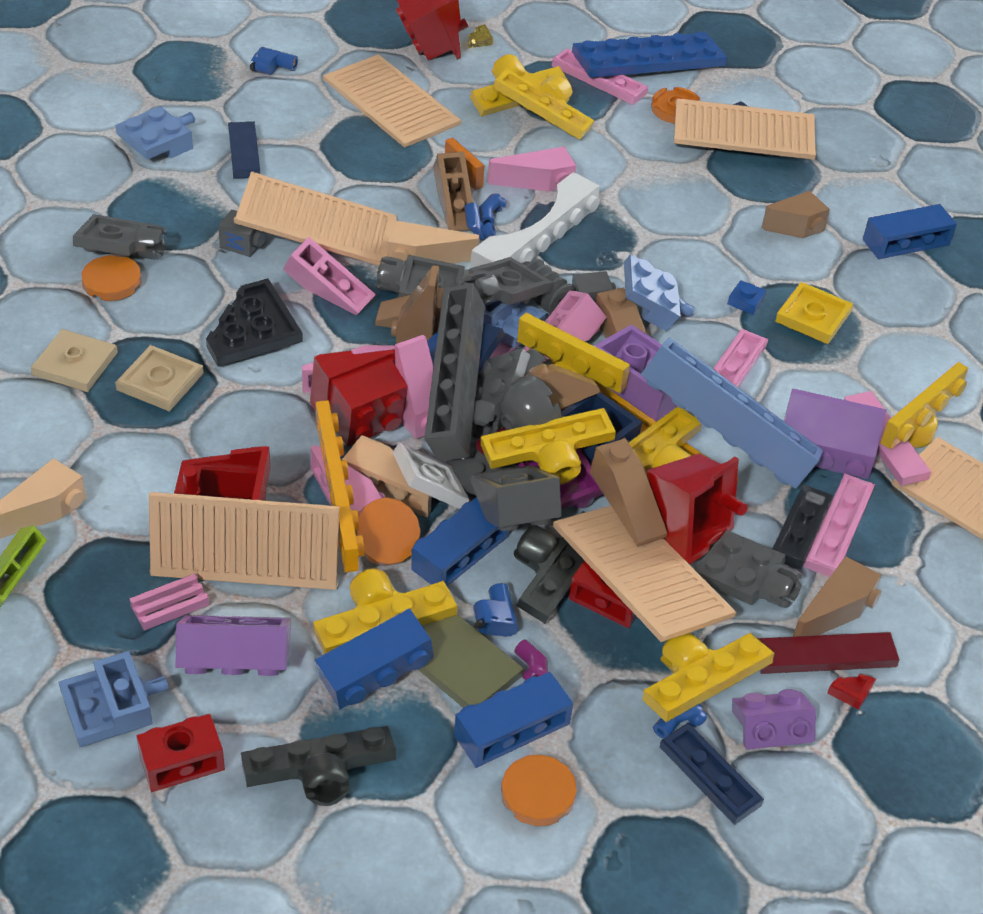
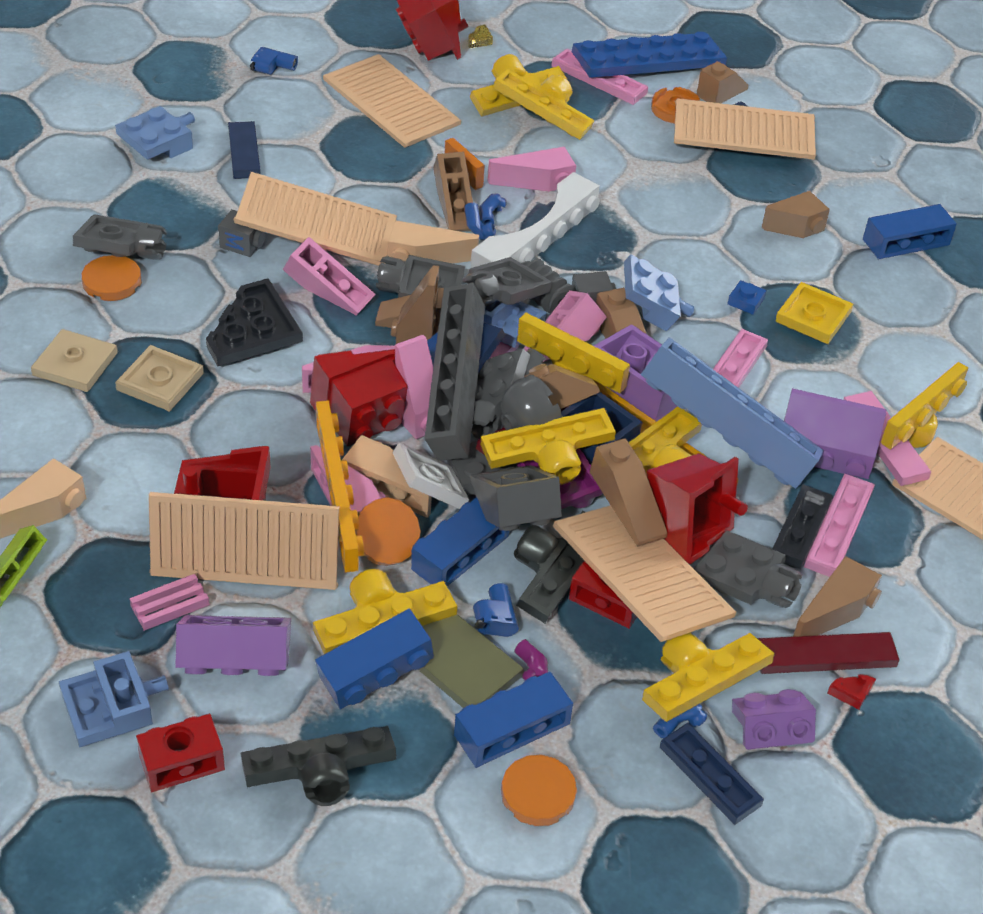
none -> medium nougat slope [697,61,749,103]

